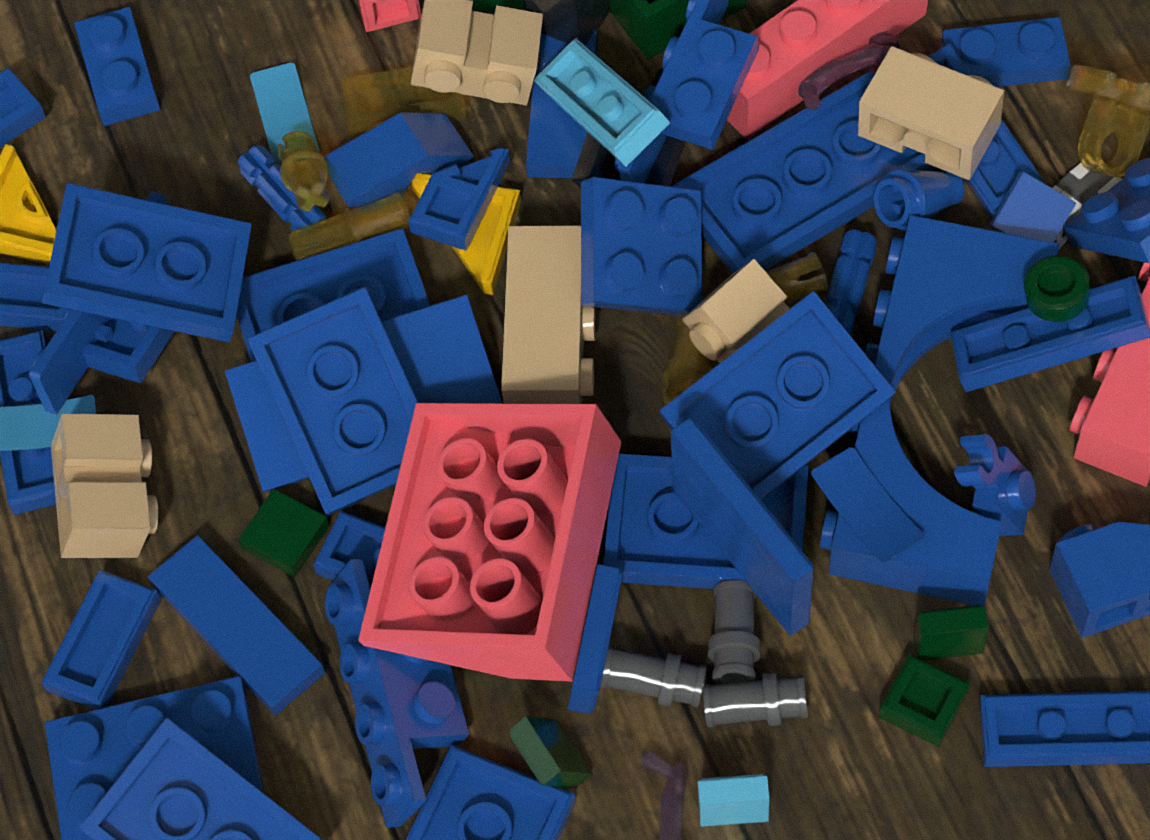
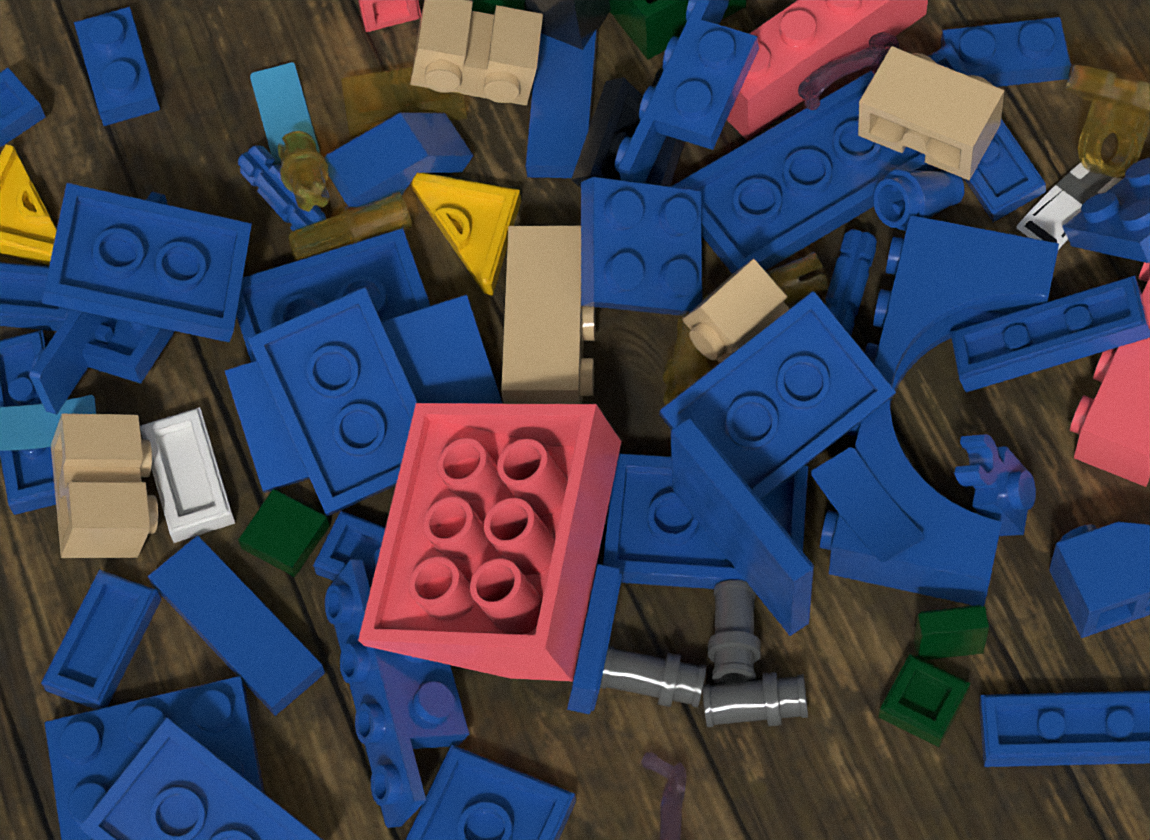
blue tile [408,147,510,251] -> none
dark green tile [509,716,593,788] -> none
medium azure tile [534,38,670,167] -> none
medium azure tile [698,774,769,827] -> none
blue tile [988,172,1076,243] -> none
dark green tile [1024,256,1090,322] -> none
none -> white tile [140,407,235,543]

